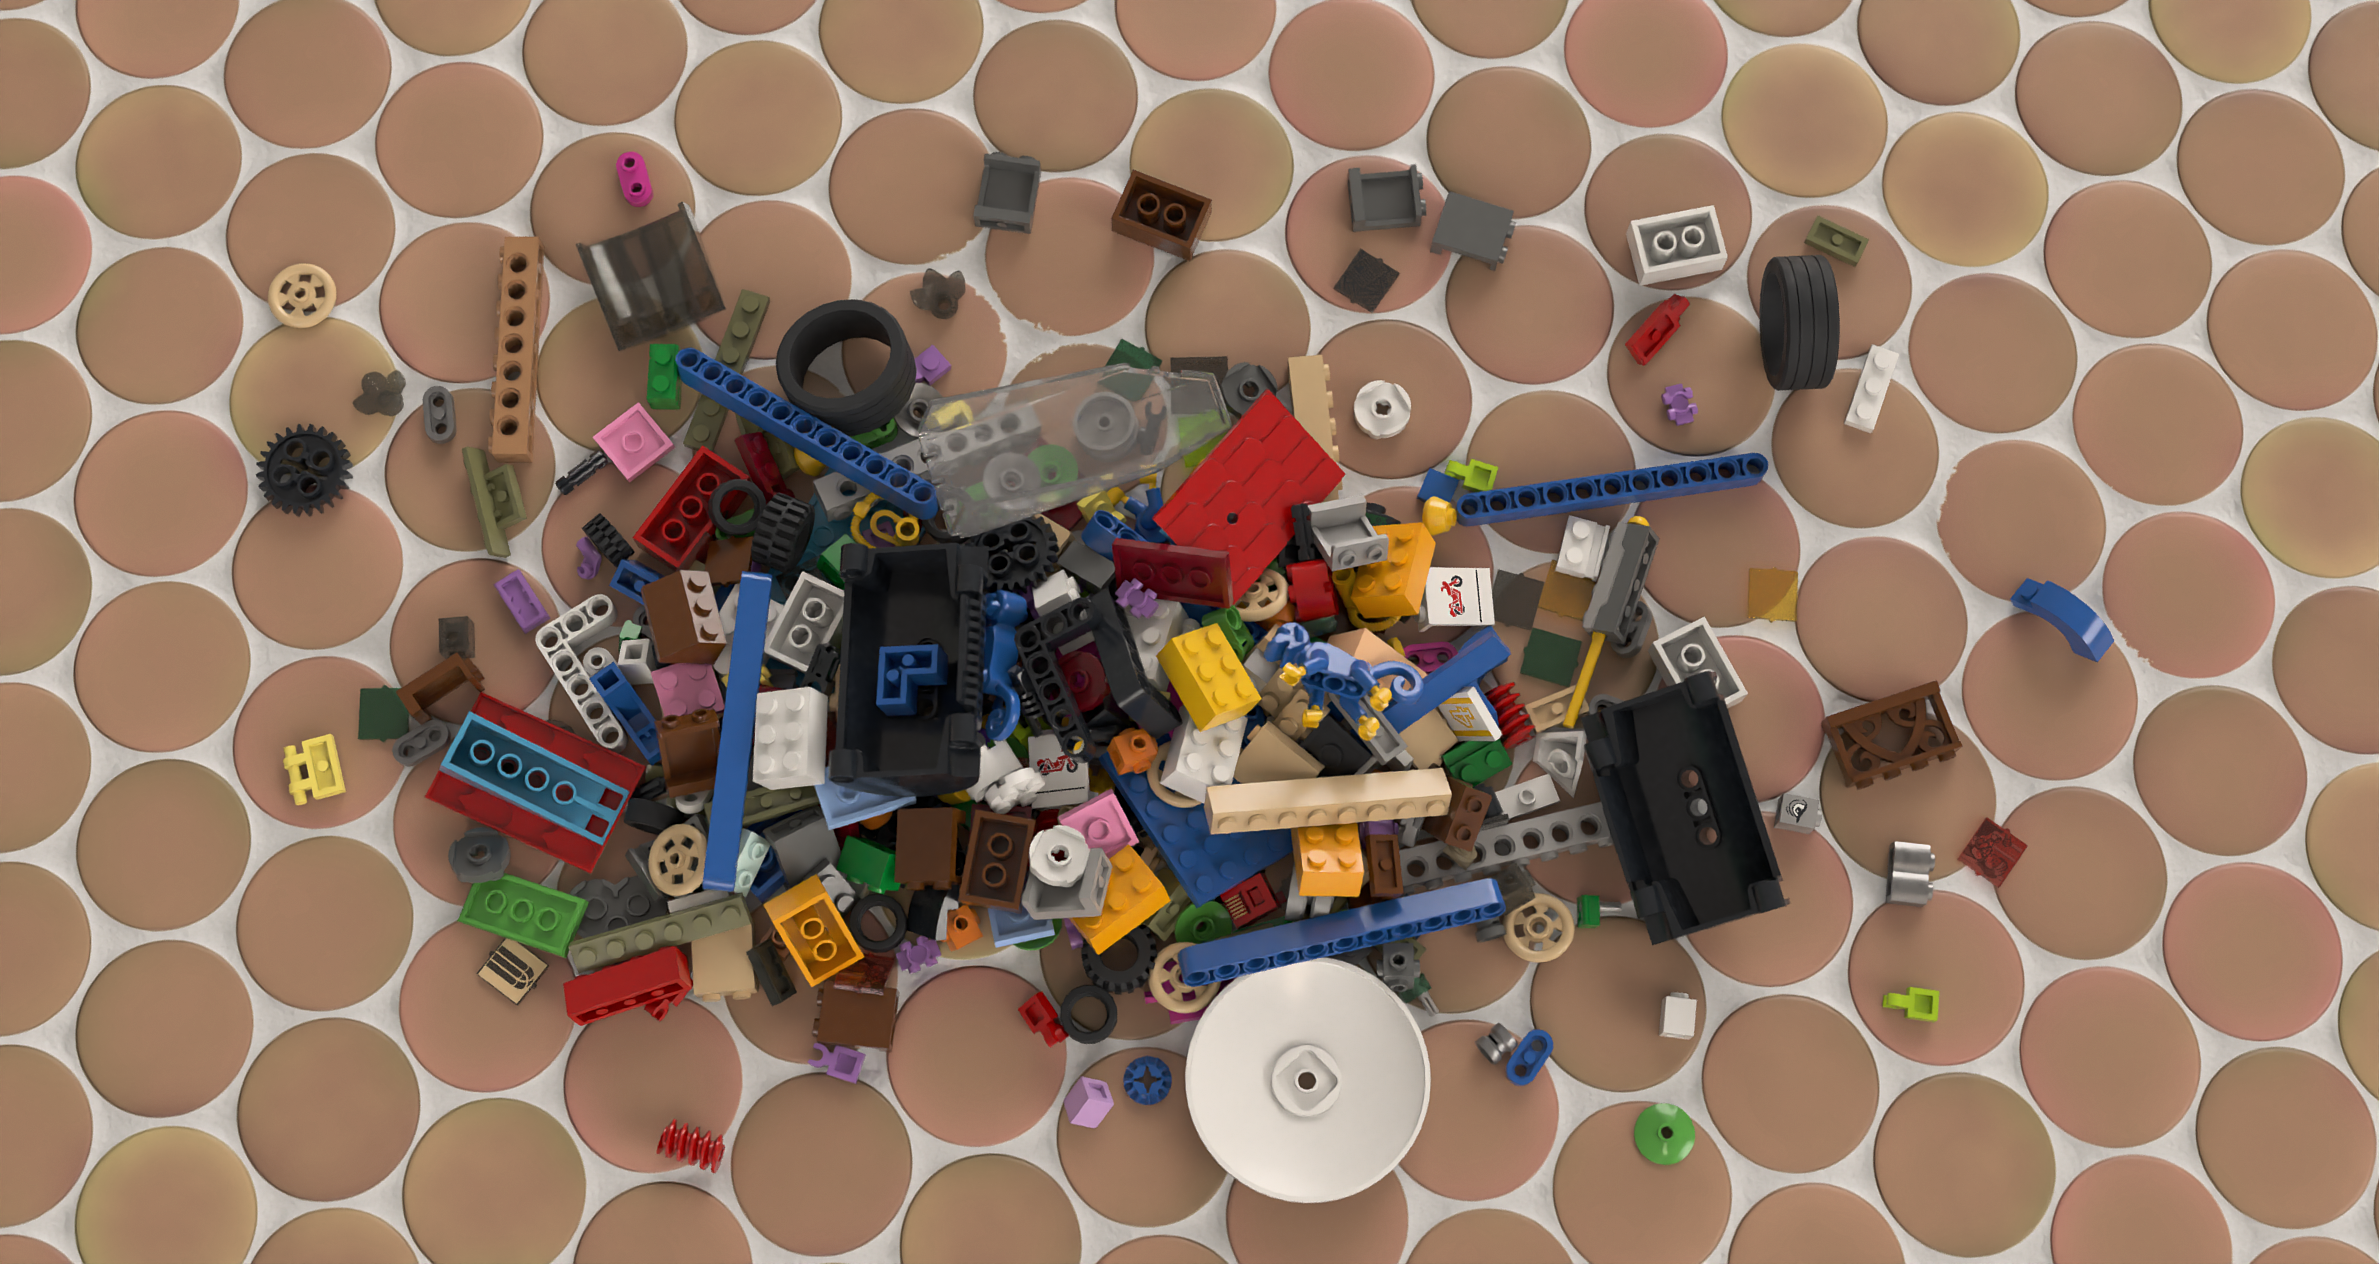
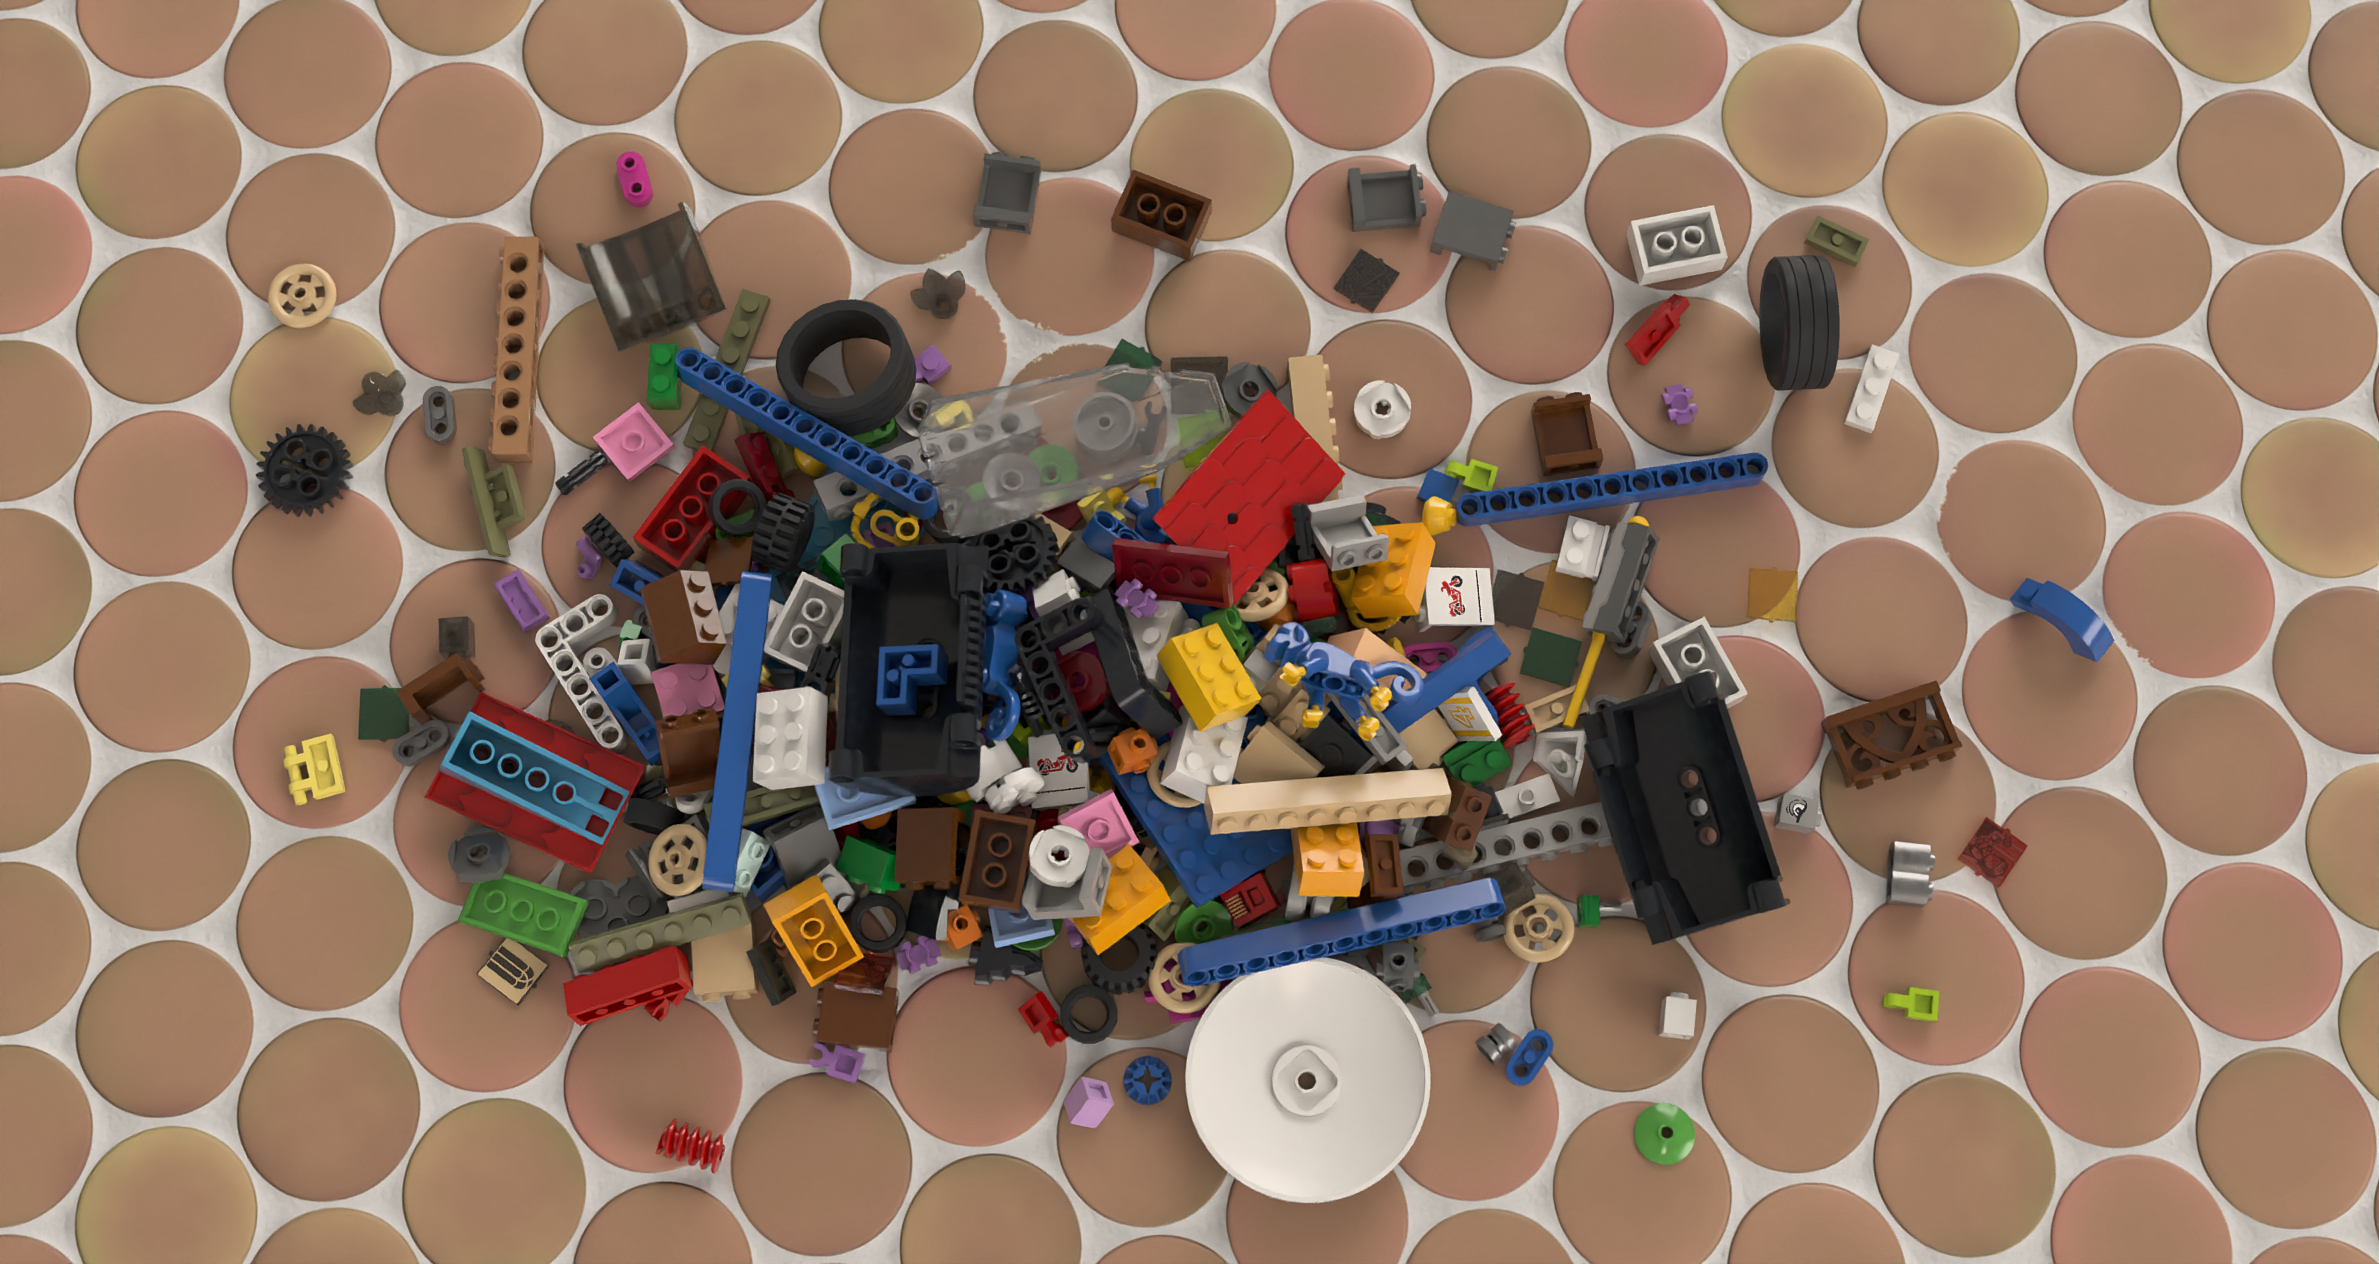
none -> black rock [968,925,1043,986]
none -> reddish brown panel [1531,392,1603,476]

